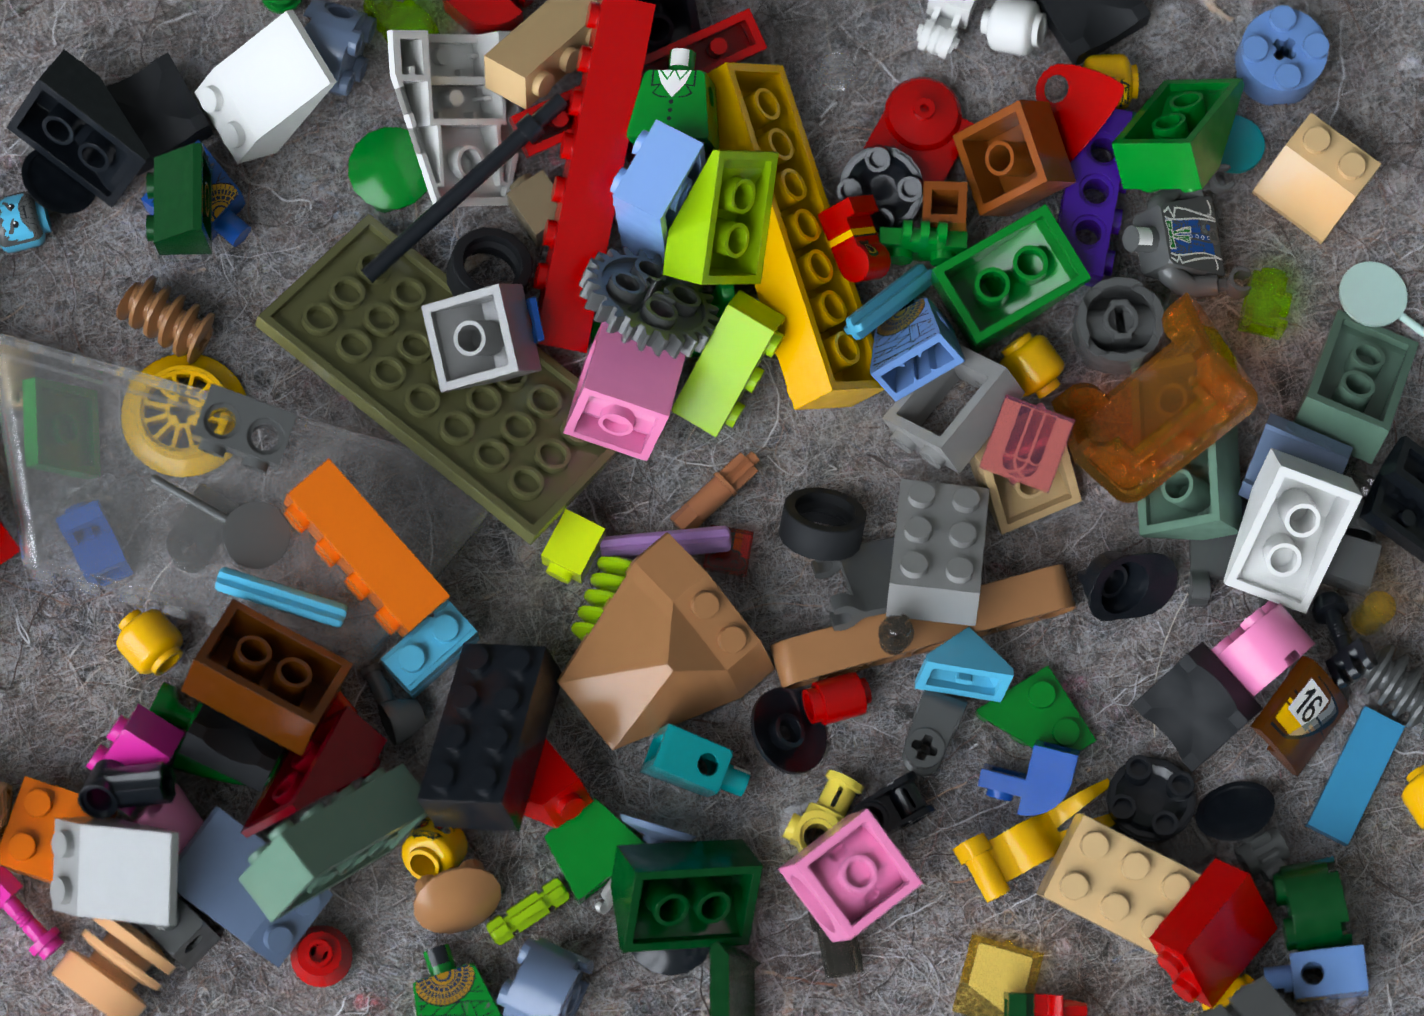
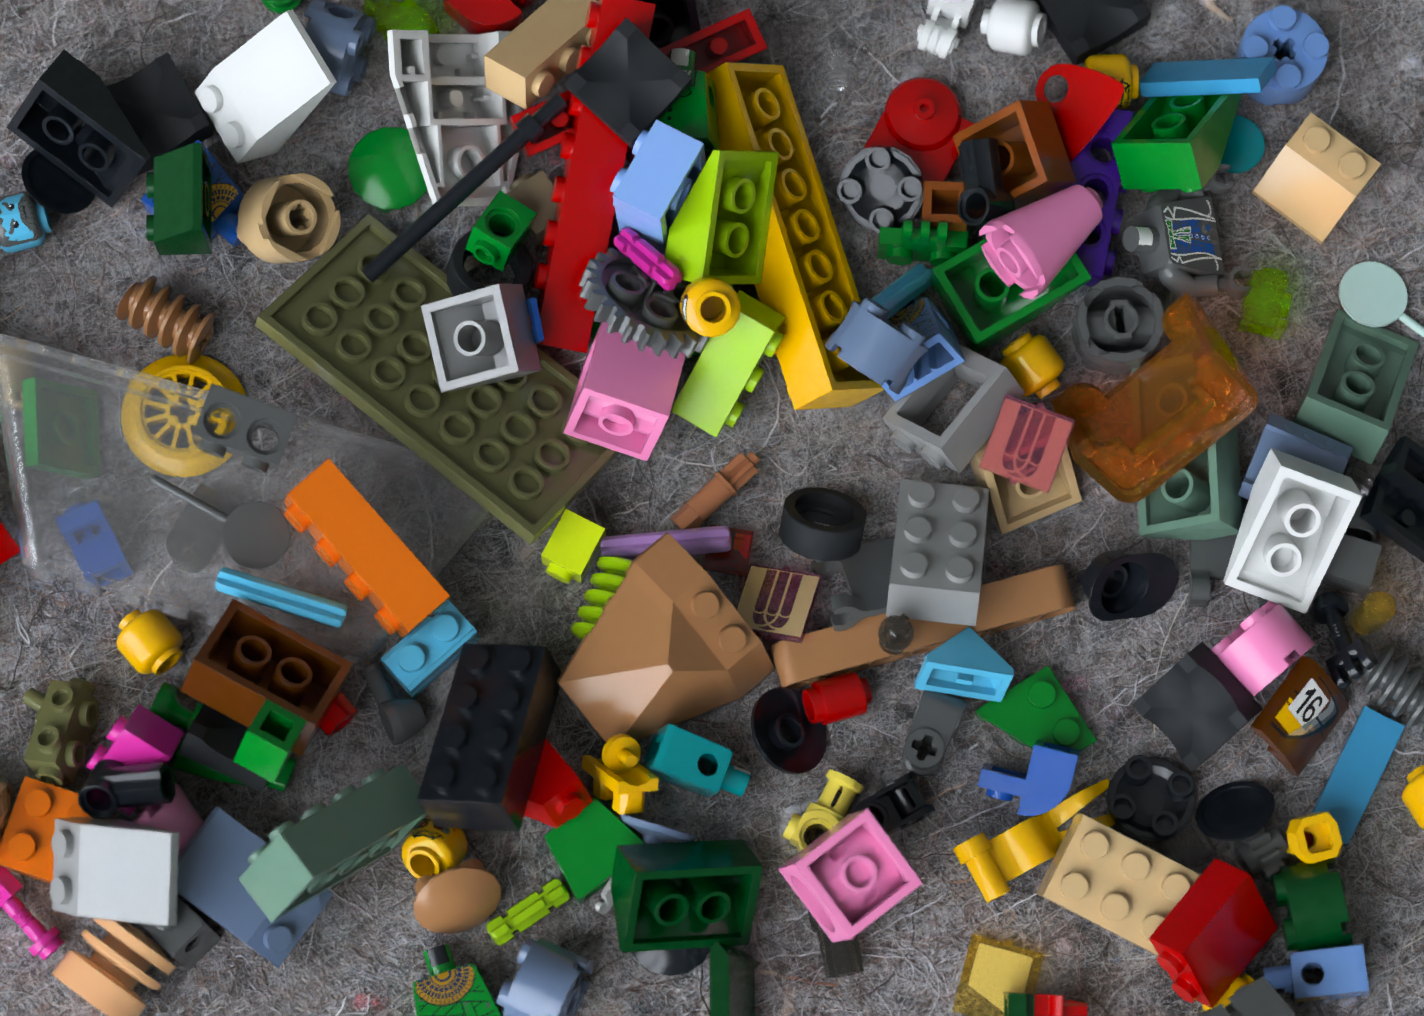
dark red slope [240,706,387,838] -> none
red cone [291,925,353,987] -> none
red leg [817,194,891,283] -> none
none -> olive brick [23,678,100,786]
none -> green brick [233,699,307,783]
none -> tan brick [236,173,341,264]
none -> green brick [465,190,537,272]
none -> black brick [565,17,693,149]
none -> yellow hips [582,733,659,815]
none -> dark pink axle [614,228,683,291]
none -> yellow head [680,276,741,337]
none -> piece [736,564,822,643]
none -> sand blue brick [824,297,929,394]
none -> black piece [957,138,1015,227]
none -> bright pink cone [979,184,1103,299]
none -> dark azure tile [1139,57,1277,97]
none -> yellow rock [1285,811,1343,864]

